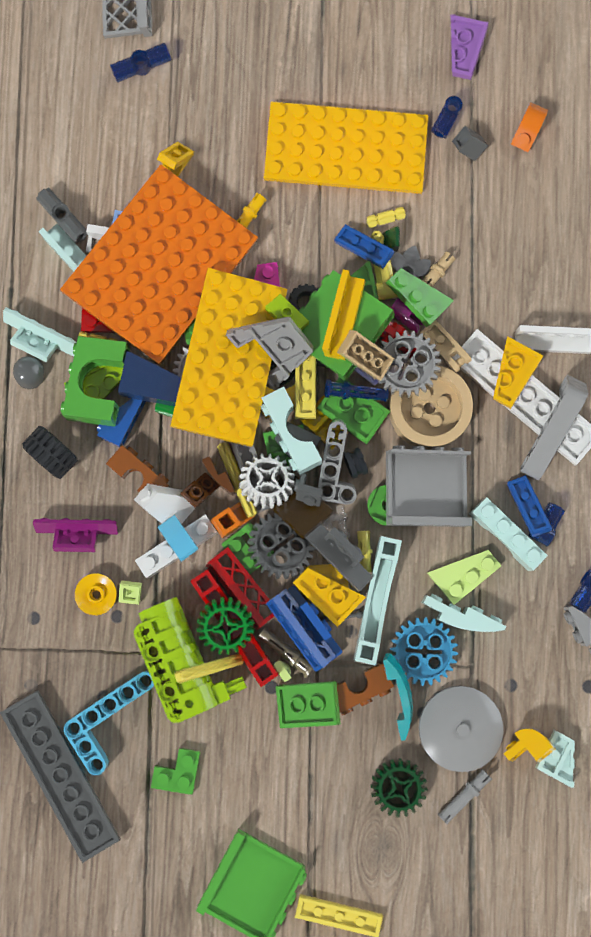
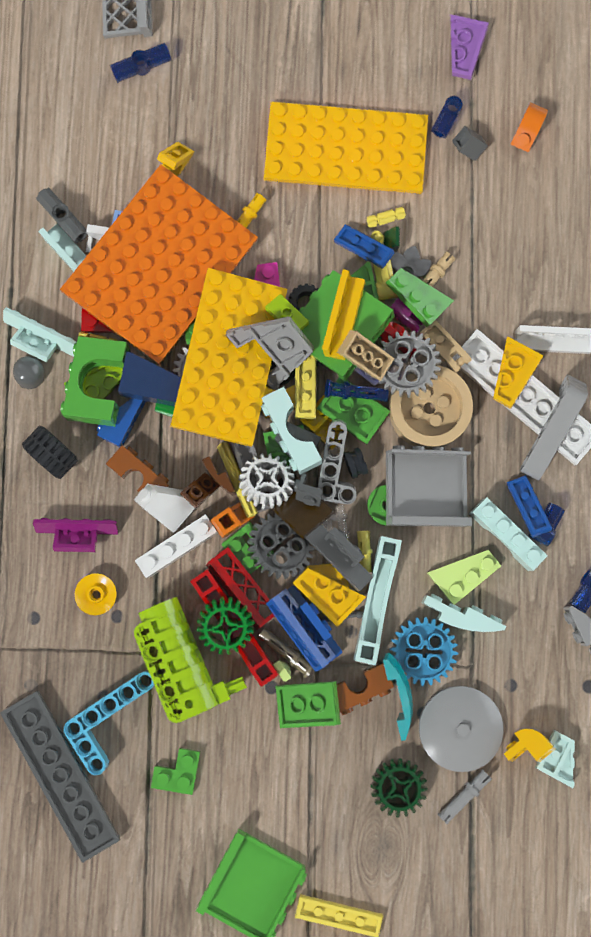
yellowish green tile [119,580,142,605] -> none
medium azure slope [158,515,199,562] -> none
light yellow axle [175,654,244,683] -> none

